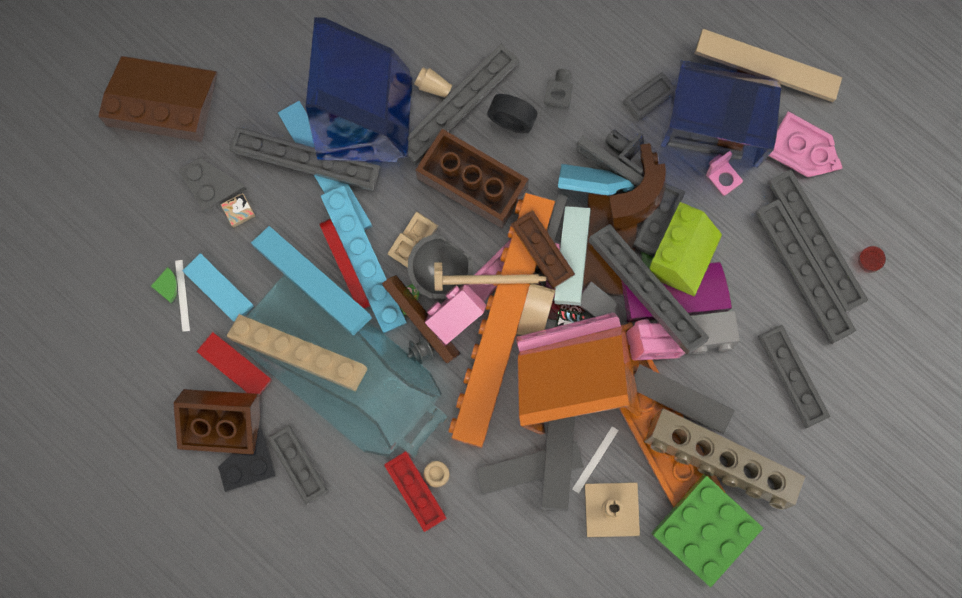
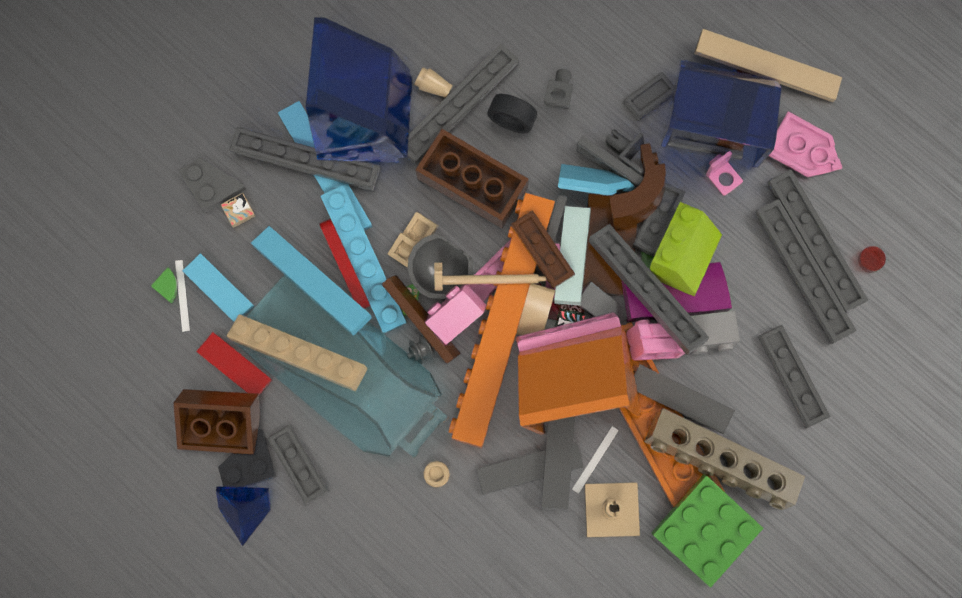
reddish brown slope [98,56,218,142] -> none
red plate [384,451,447,532] -> none
none -> clear blue slope [216,486,271,546]

